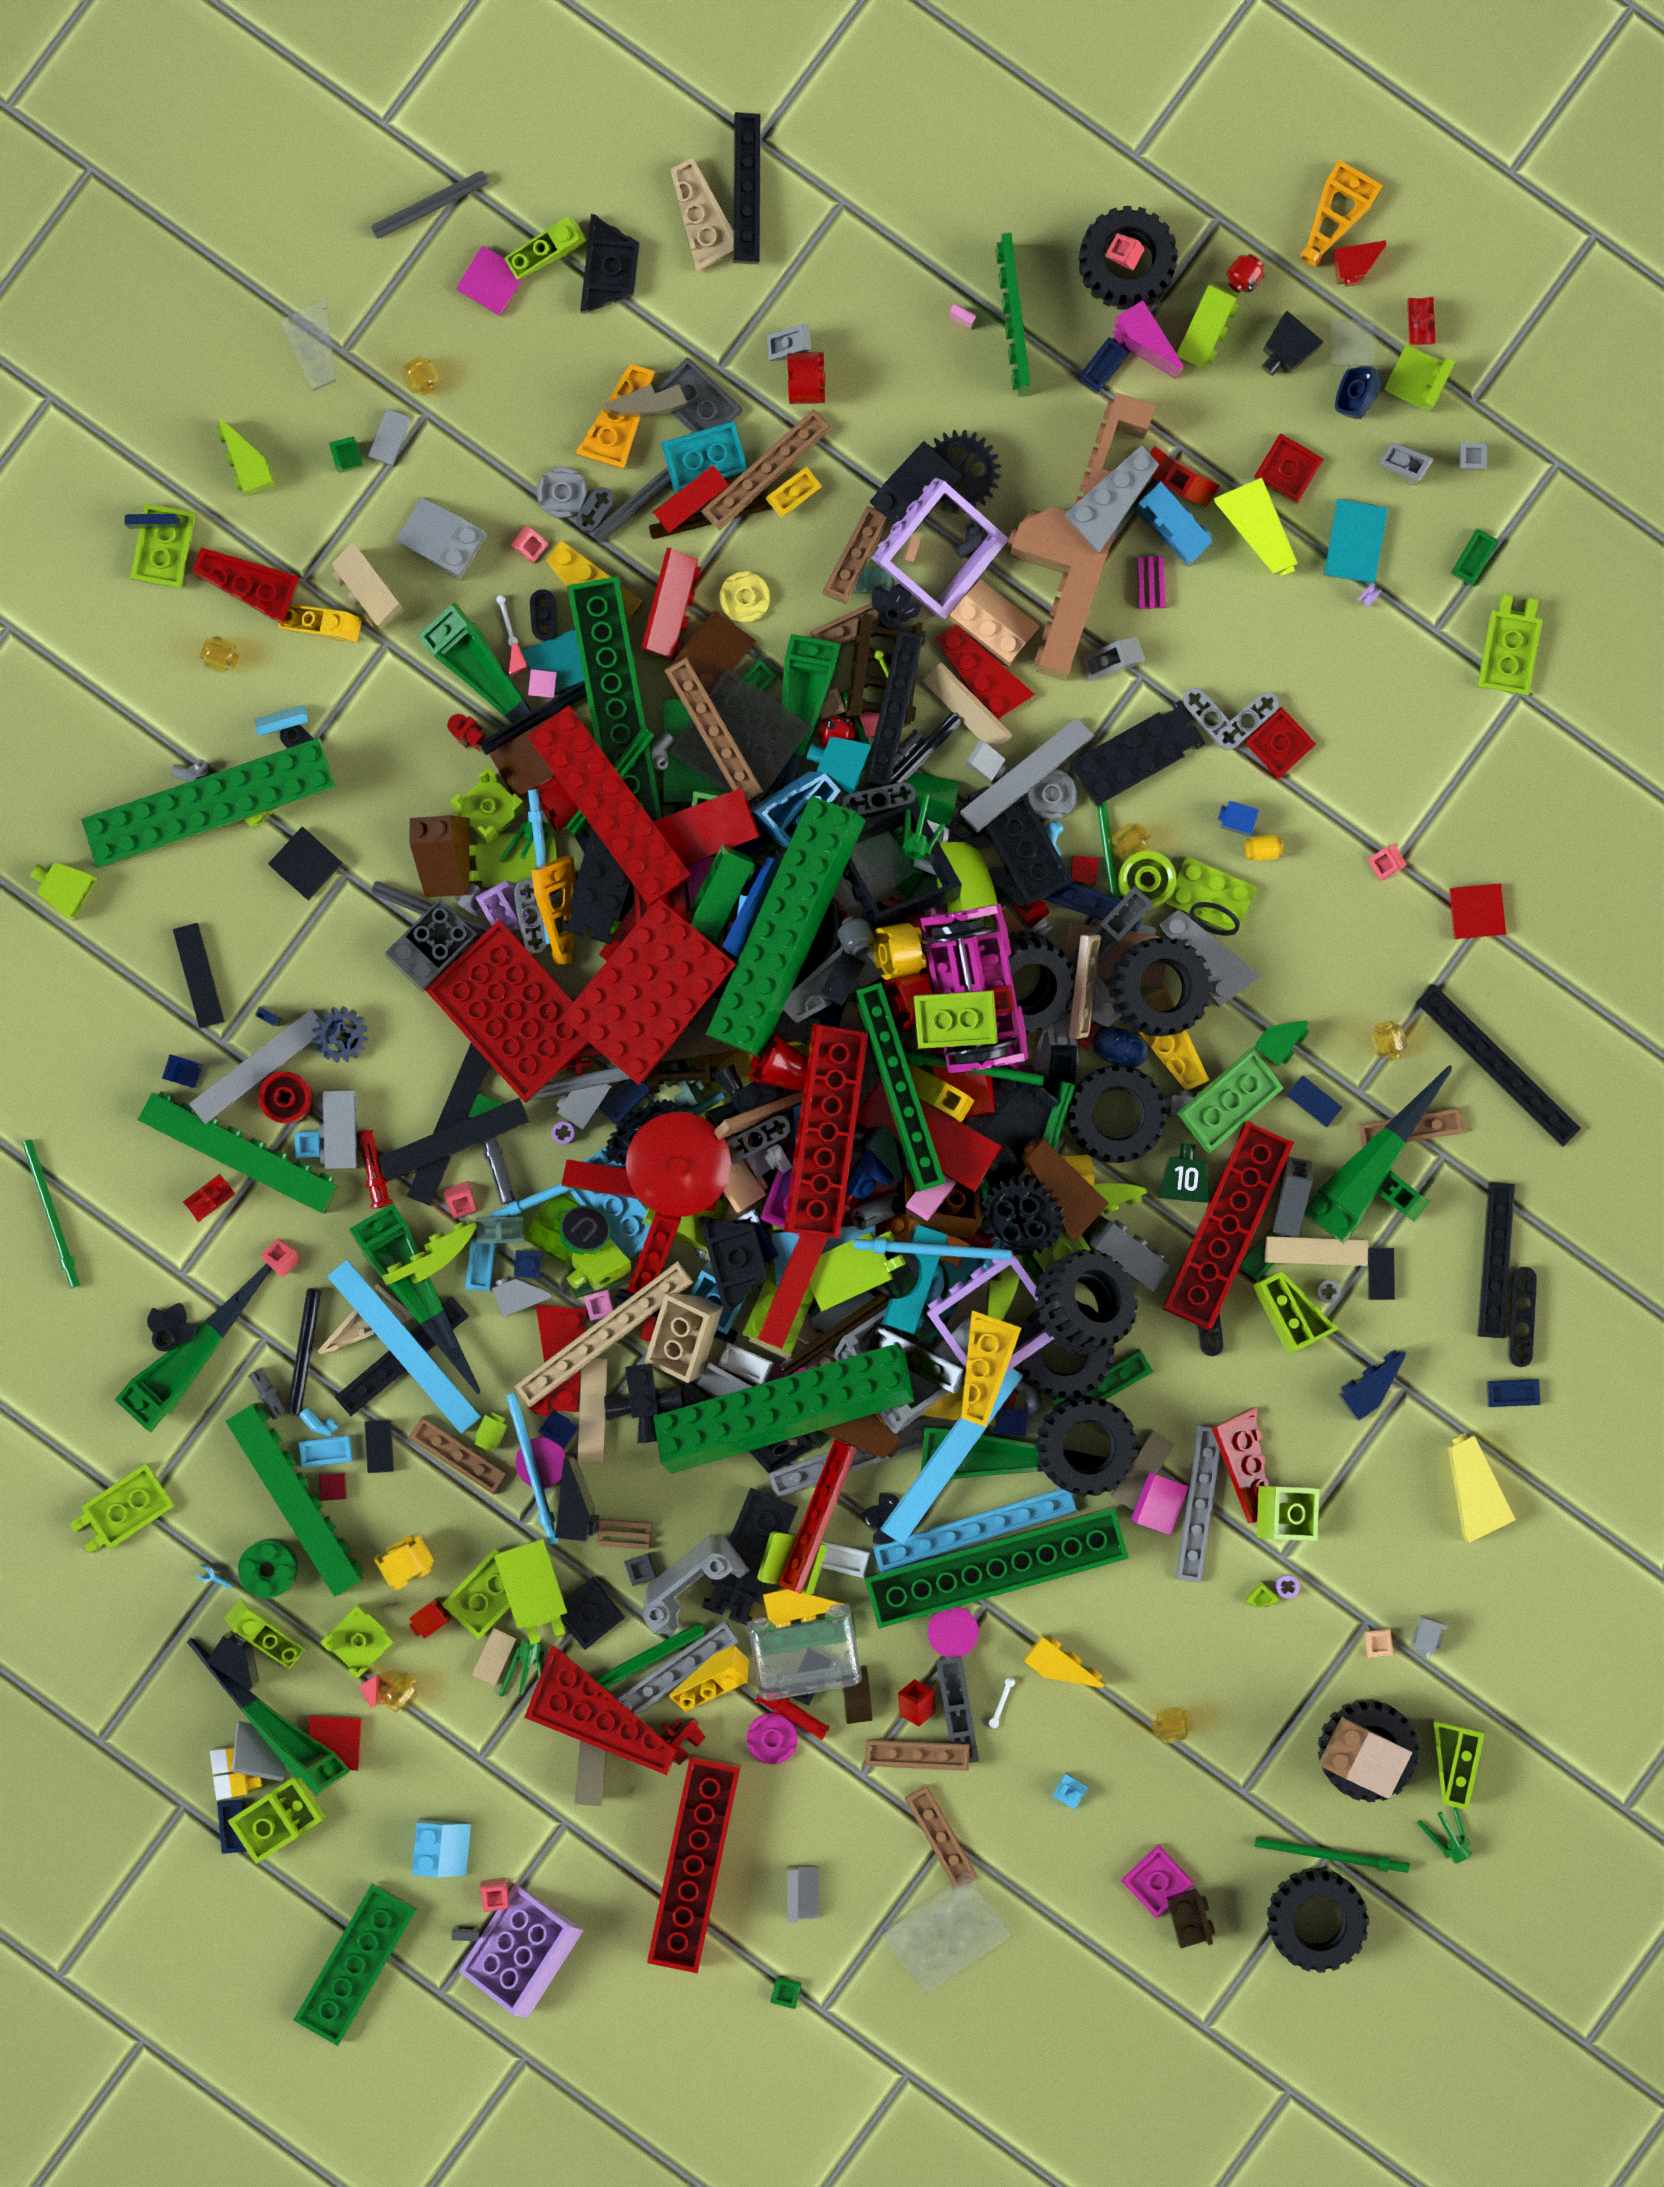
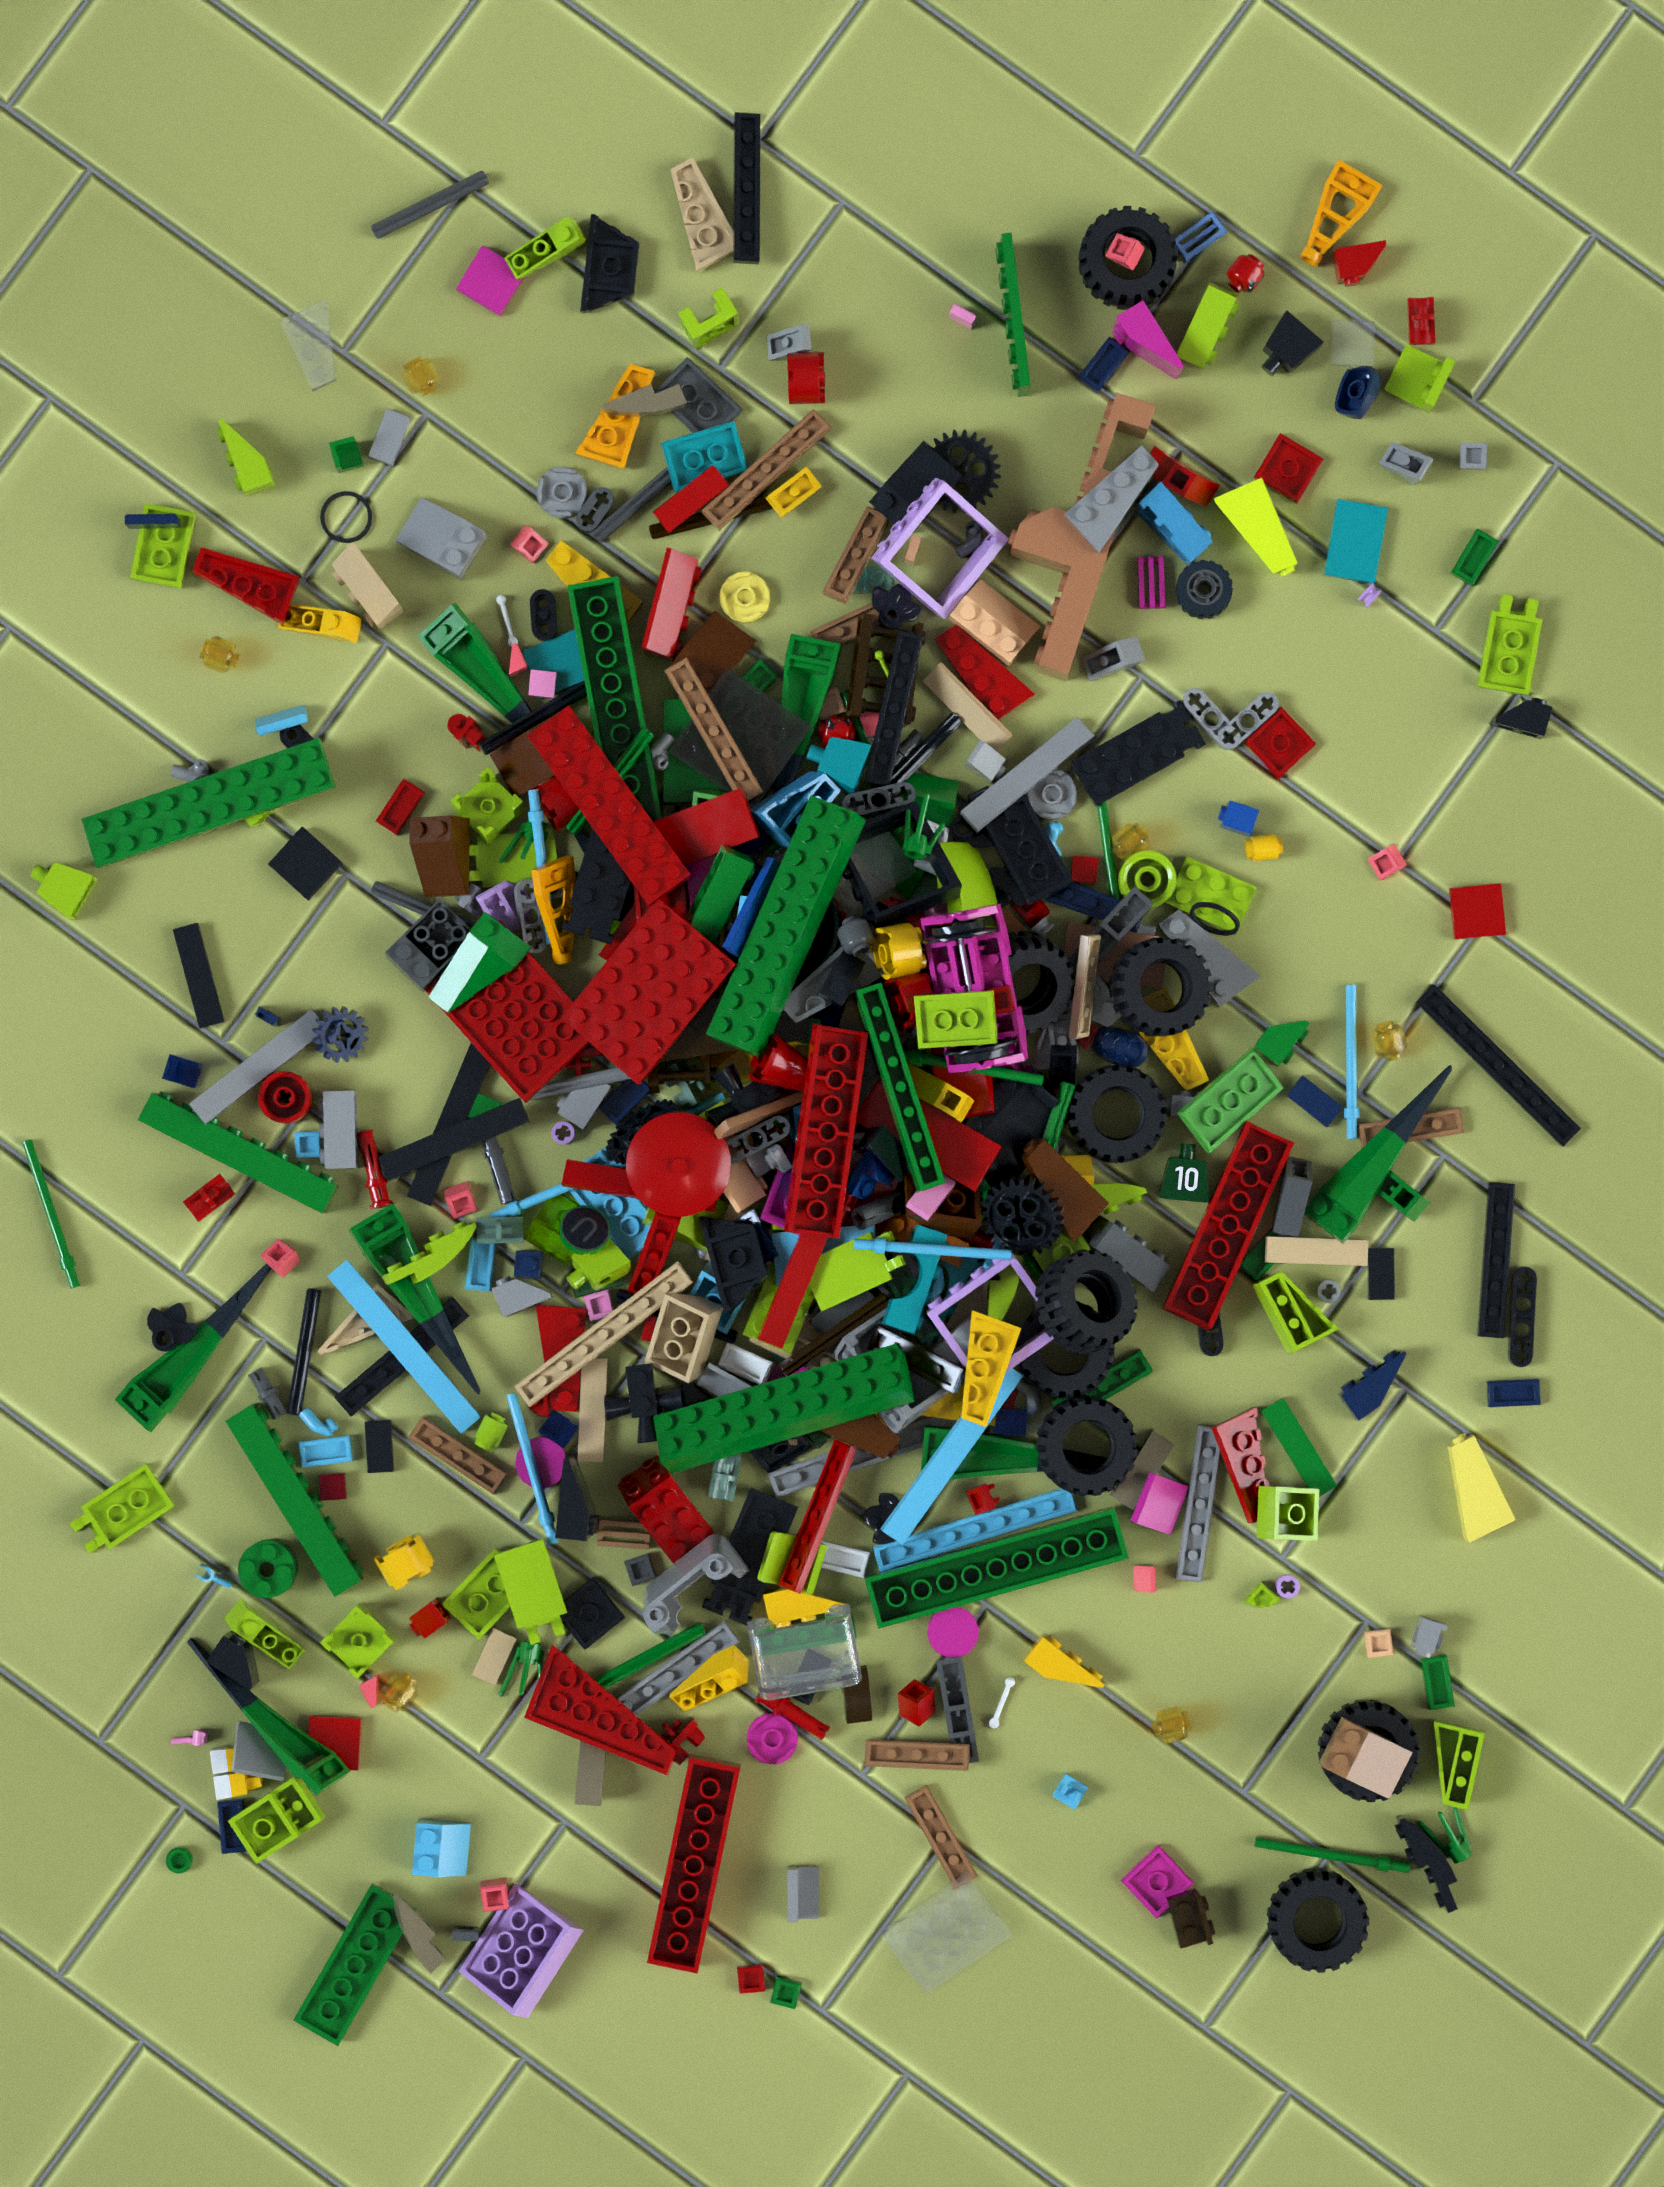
none -> green tile [166,1846,193,1874]
none -> bright pink hand [171,1729,208,1746]
none -> black piece [320,491,372,543]
none -> red tile [376,778,425,836]
none -> dark tan slope [393,1892,446,1974]
none -> green wedge [429,912,531,1013]
none -> red bracket [617,1455,715,1563]
none -> lime panel [678,287,739,350]
none -> sand green hips [708,1454,742,1501]
none -> red tile [737,1964,766,1994]
none -> red tile [965,1484,1000,1515]
none -> coral slope [1133,1565,1156,1593]
none -> medium blue tile [1175,211,1227,263]
none -> black wheel [1175,560,1233,620]
none -> green tile [1261,1397,1337,1497]
none -> medium azure bar [1344,985,1360,1139]
none -> black slope [1394,1815,1458,1913]
none -> green tile [1420,1654,1455,1710]
none -> black slope [1491,698,1552,739]

